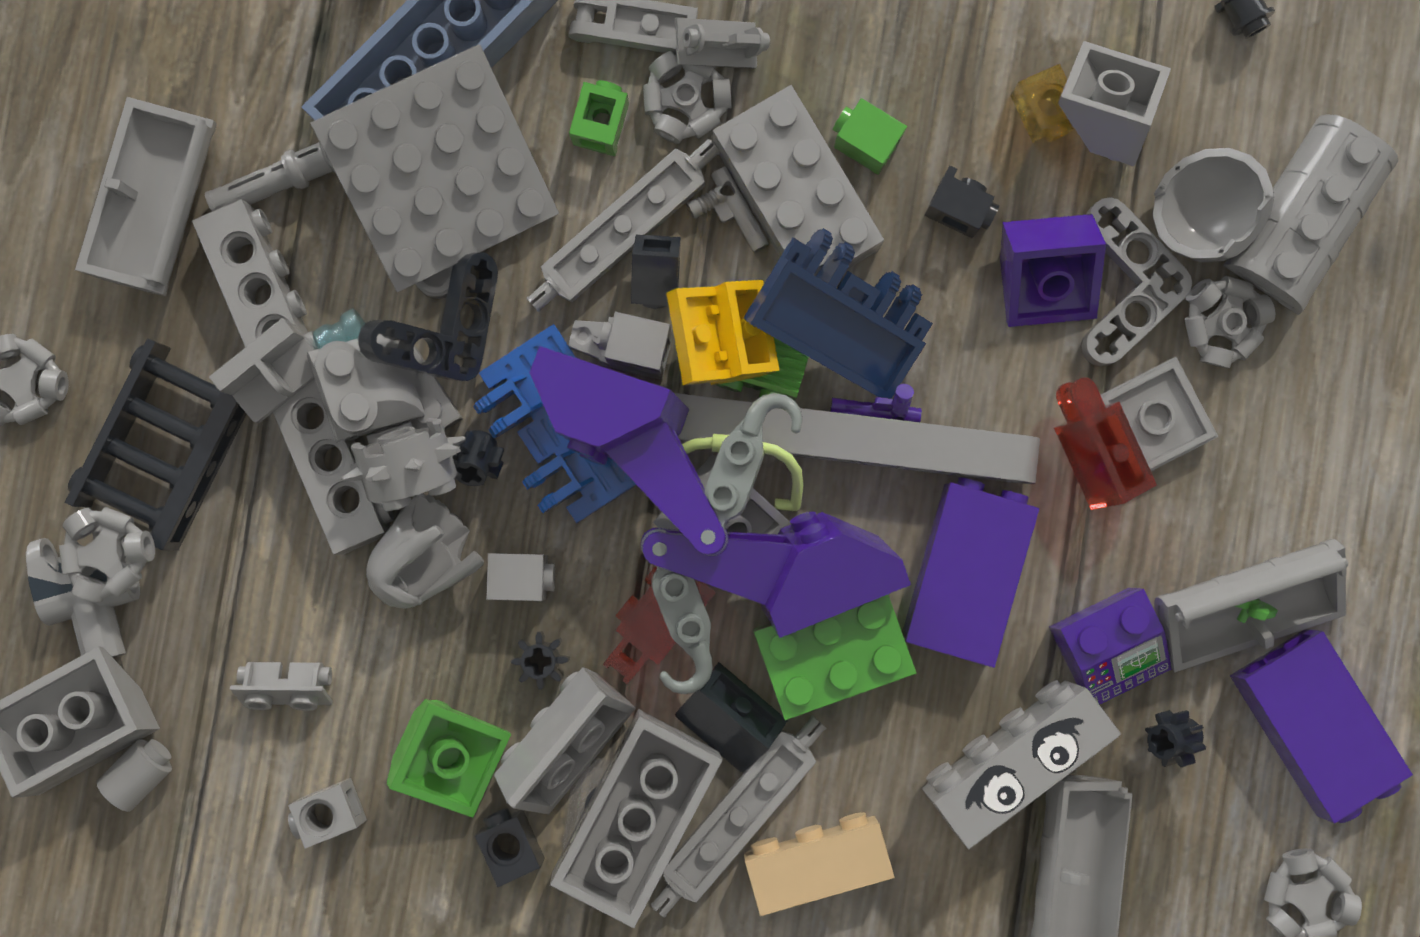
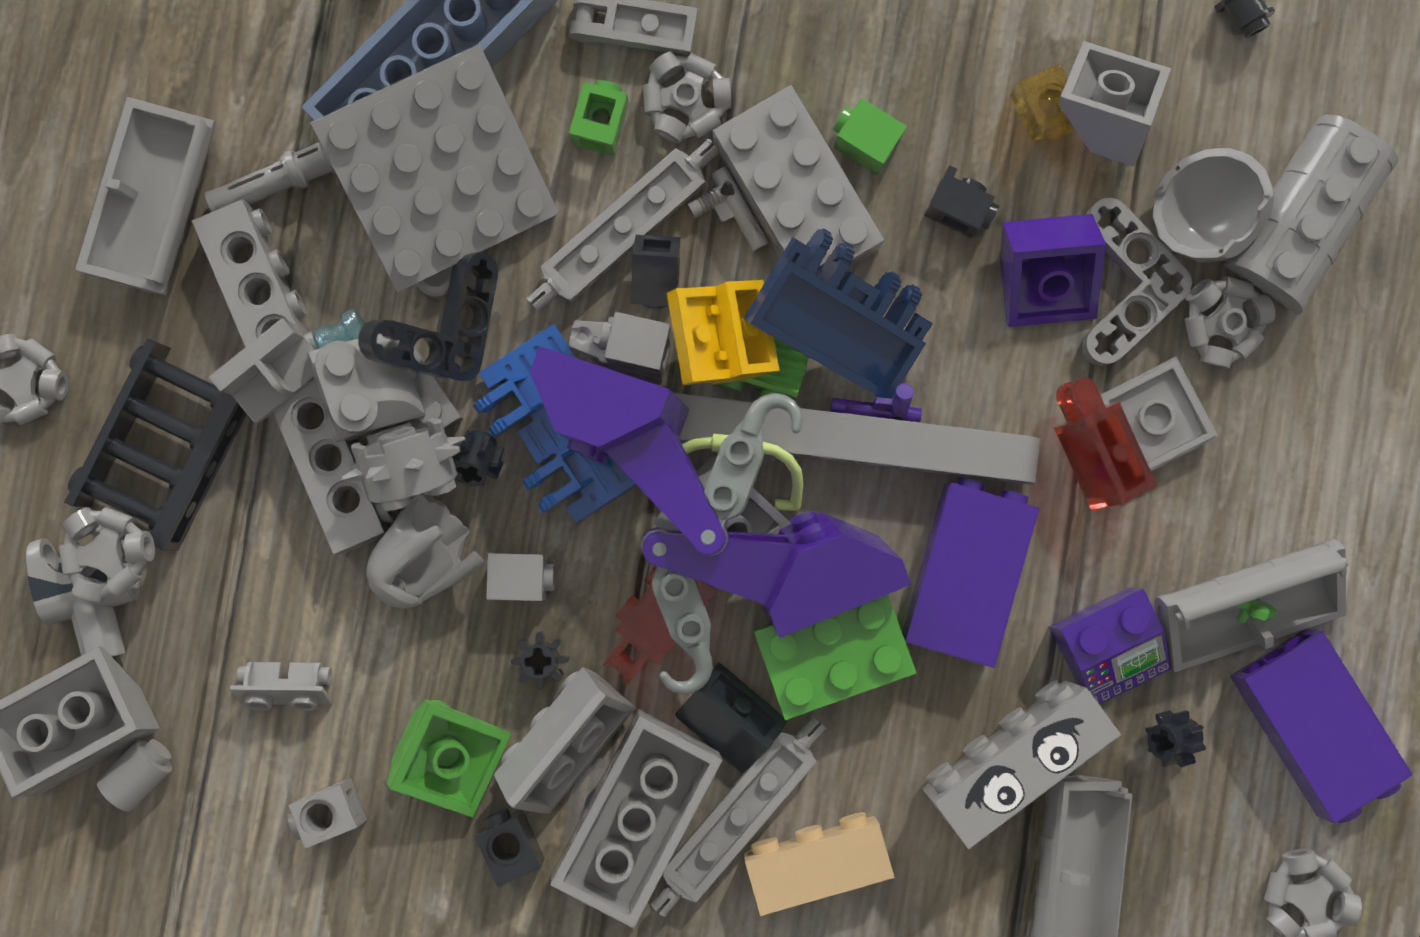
light grey hinge [675,18,770,68] -> none

